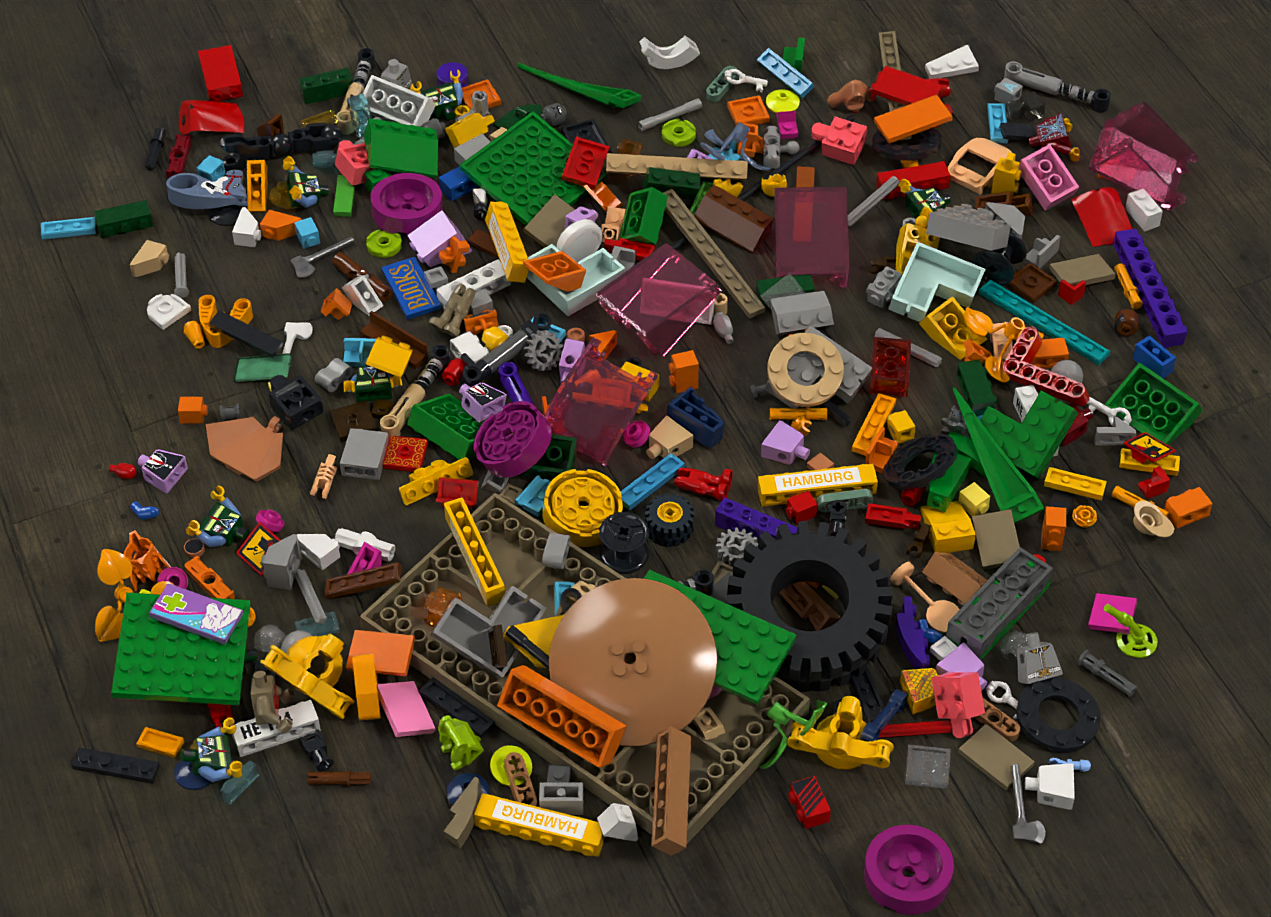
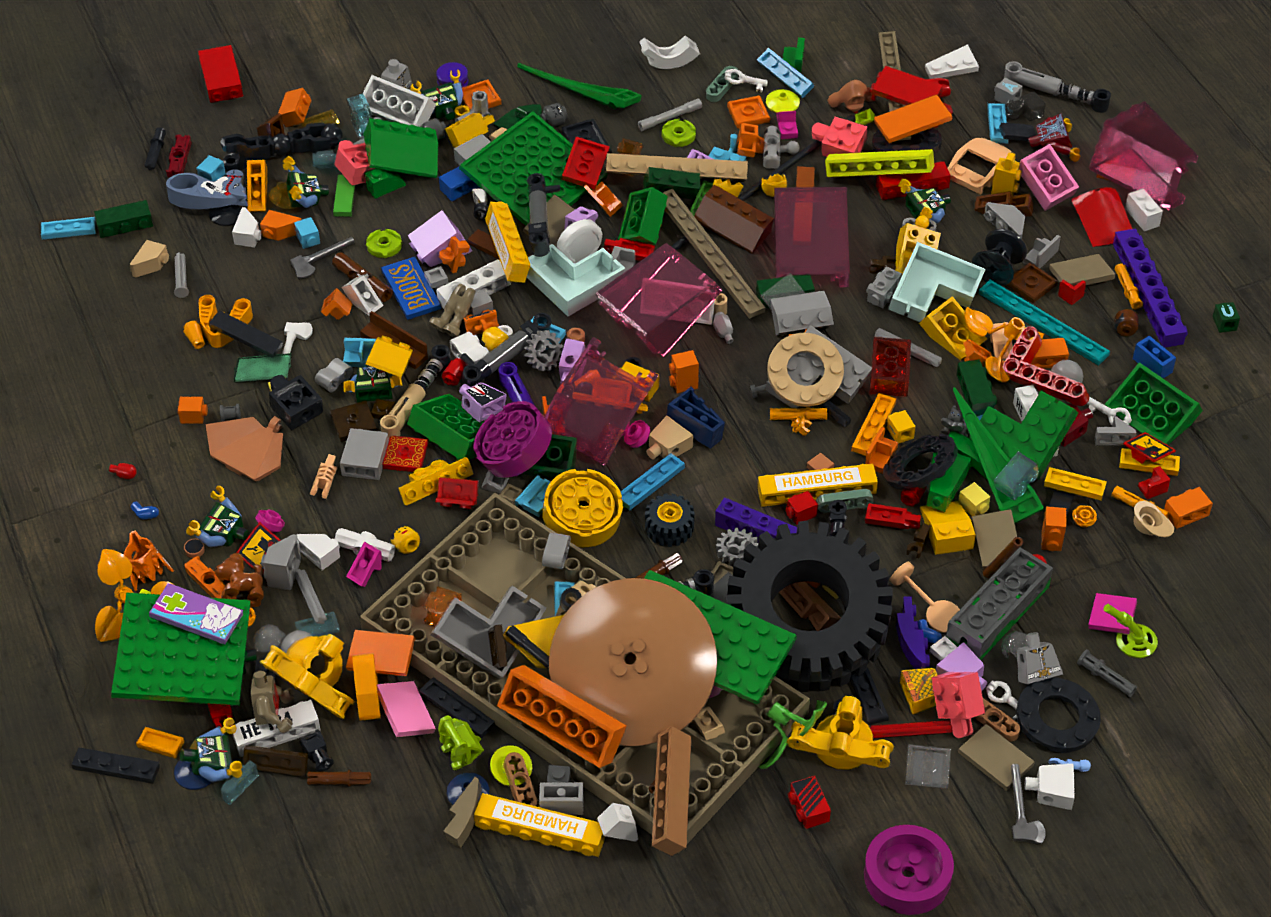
torso [138,449,188,494] -> none
white tile [147,294,192,330] -> none
dark pink plate [157,567,188,589] -> none
red piece [179,99,244,135] -> none
dark green brick [299,68,353,105] -> none
reddish brown tile [325,562,402,599] -> none
piece [336,48,376,135] -> none
magenta brick [371,173,443,235] -> none
yellow brick [444,497,505,607] -> none
orange slope [523,251,587,292] -> none
orange slope [589,330,617,368] -> none
black piece [599,512,649,574] -> none
light nougat slope [601,206,626,242] -> none
red piece [674,468,733,501] -> none
sand blue plant [700,122,771,170] -> none
lavender torso [761,420,810,465] -> none
light grey axle [843,176,900,227] -> none
dark blue piece [860,689,909,742] -> none
medium nougat slope [923,552,988,606] -> none
light grey piece [926,204,1011,250] -> none
none -> dark orange animal [215,553,264,607]
none -> dark brown plate [243,745,308,777]
none -> orange brick [278,88,311,127]
none -> yellow head [391,525,420,554]
none -> black piece [527,173,561,257]
none -> reddish brown axle [635,553,683,579]
none -> neon yellow brick [825,149,934,177]
none -> lime slope [855,109,875,125]
none -> reddish brown piece [983,537,1023,578]
none -> clear light blue brick [994,451,1039,501]
none -> dark green brick [1213,302,1240,333]

